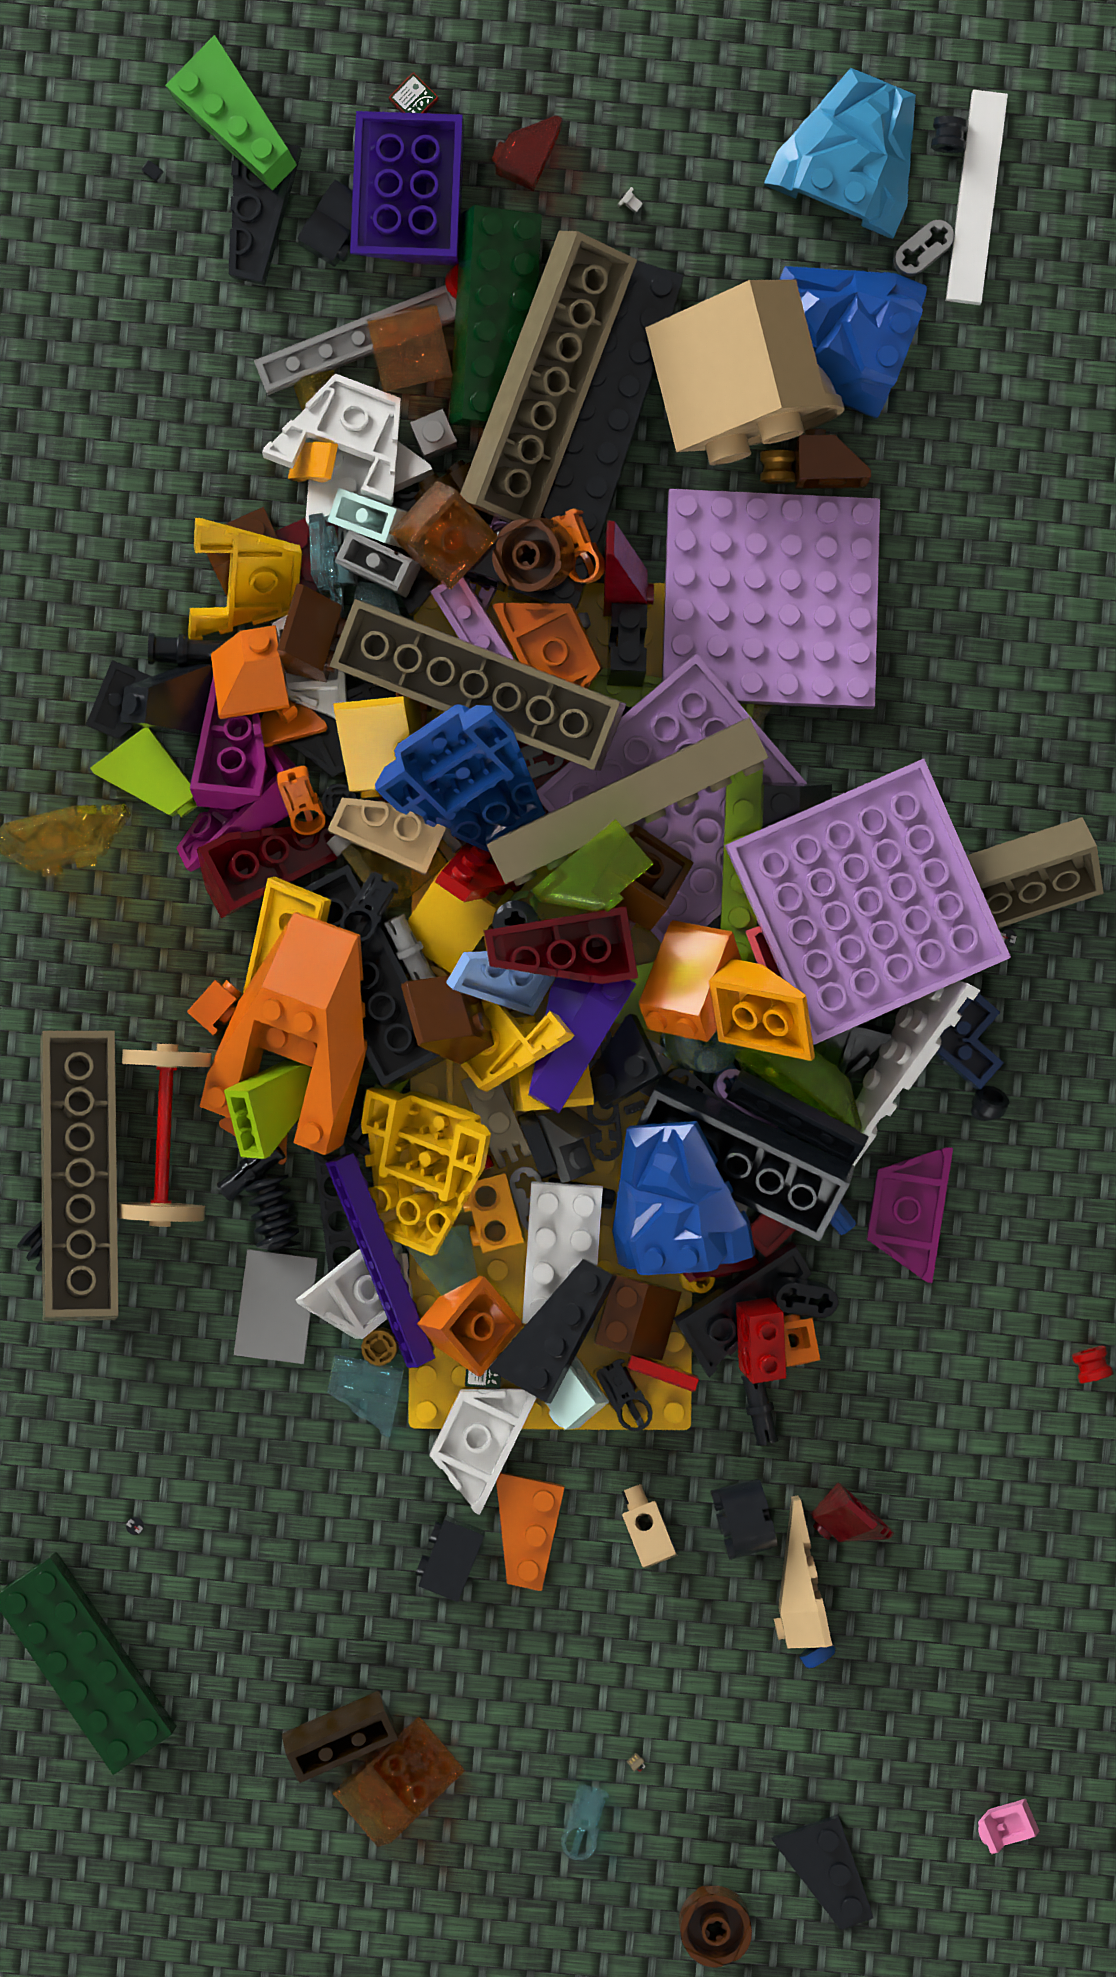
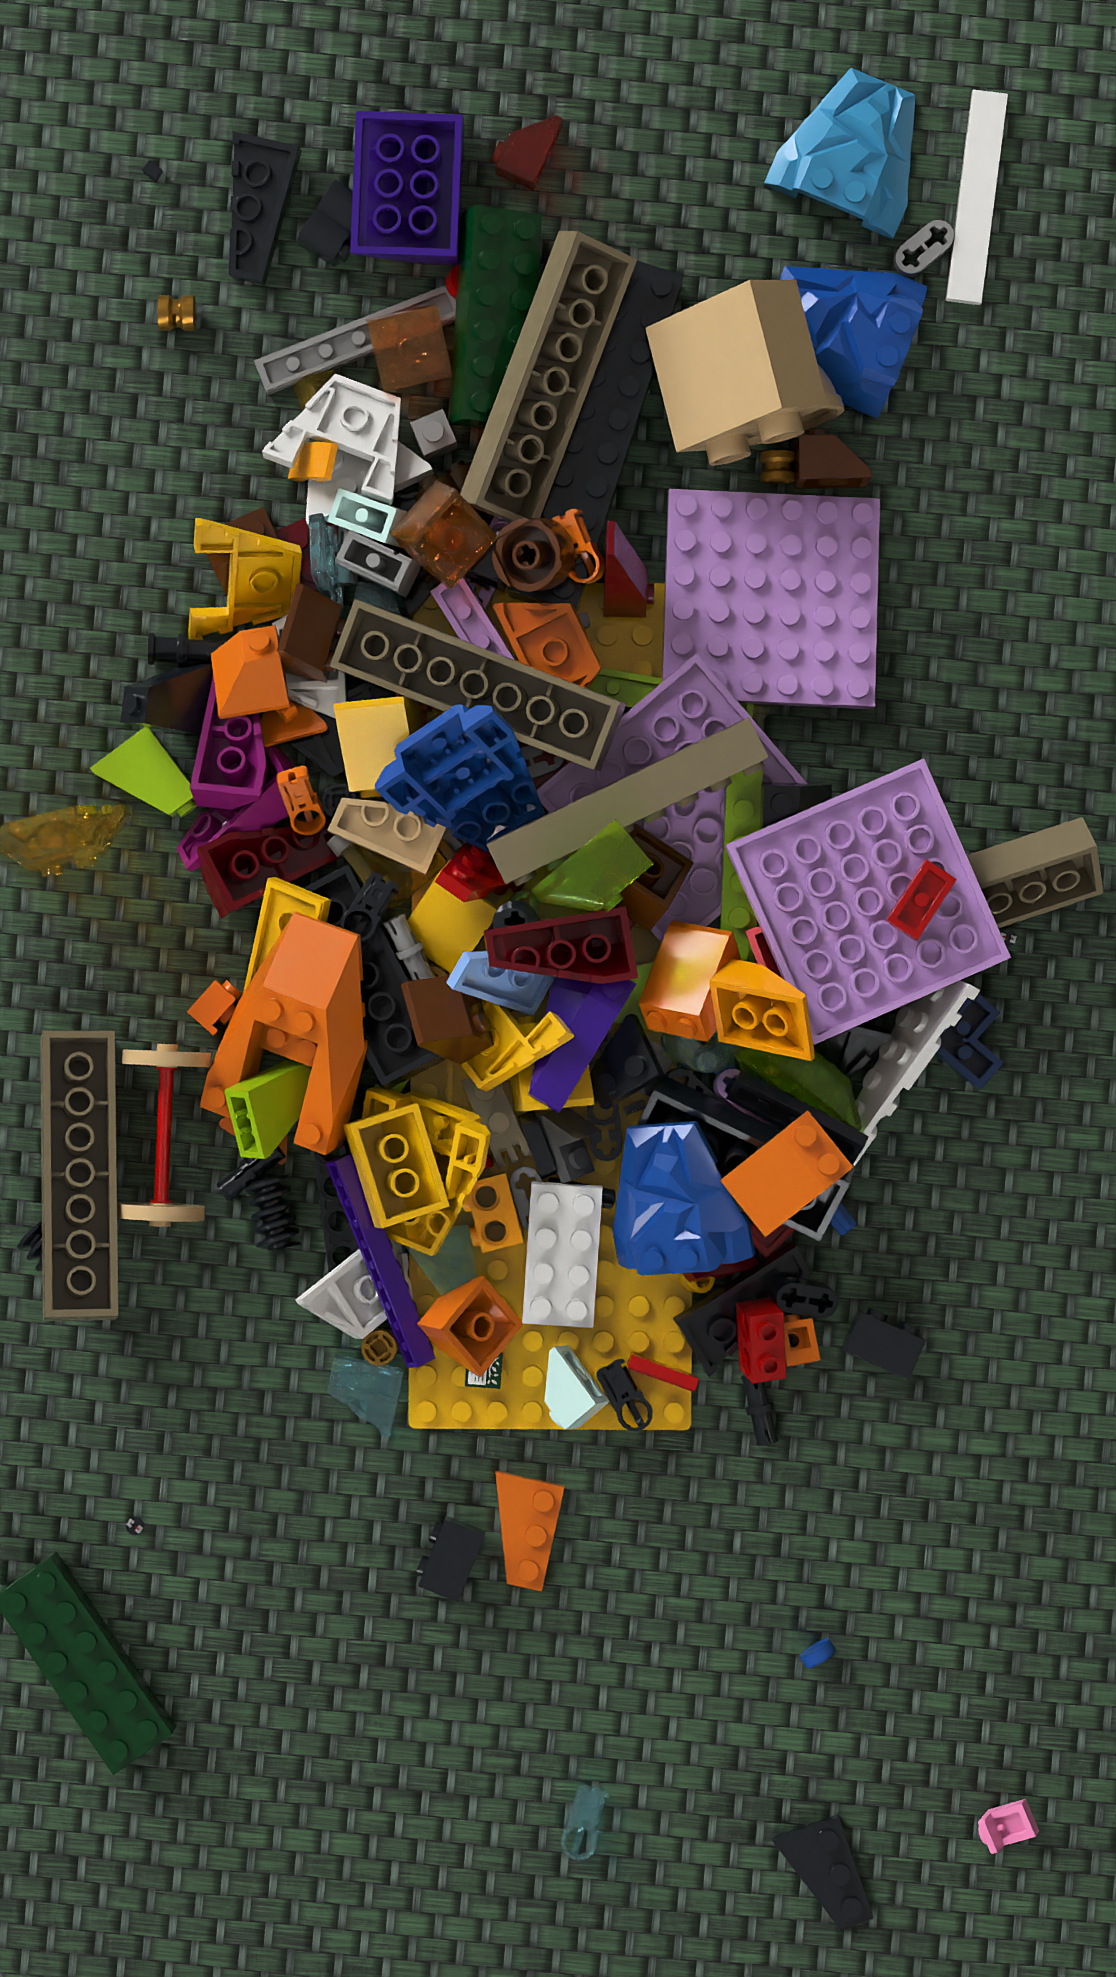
black wing [85,660,152,739] -> none
bright green wedge [165,35,297,190] -> none
light grey tile [234,1249,318,1364] -> none
dark brown brick [281,1690,398,1783] -> none
clear orange slope [332,1717,465,1847] -> none
tile [389,73,439,113] -> none
white wing [430,1388,537,1515] -> none
black wing [488,1259,617,1404] -> none
reddish brown slope [594,1272,682,1360] -> none
black brick [607,603,647,687] -> none
white piece [617,187,643,213] -> none
tan torso [622,1484,678,1569] -> none
dark tan piece [627,1753,645,1772] -> none
reddish brown brick [679,1885,752,1968] -> none
black brick [710,1479,778,1560] -> none
tan wedge [774,1495,832,1648] -> none
dark red wedge [811,1482,895,1542] -> none
magenta wing [866,1147,953,1283] -> none
black wheel [931,116,969,153] -> none
black tile [971,1086,1010,1121] -> none
red wheel [1071,1346,1114,1383] -> none
none -> pearl gold wheel [157,295,196,331]
none -> yellow slope [343,1103,450,1229]
none -> orange slope [720,1110,854,1237]
none -> black brick [841,1307,926,1380]
none -> red plate [885,859,957,941]

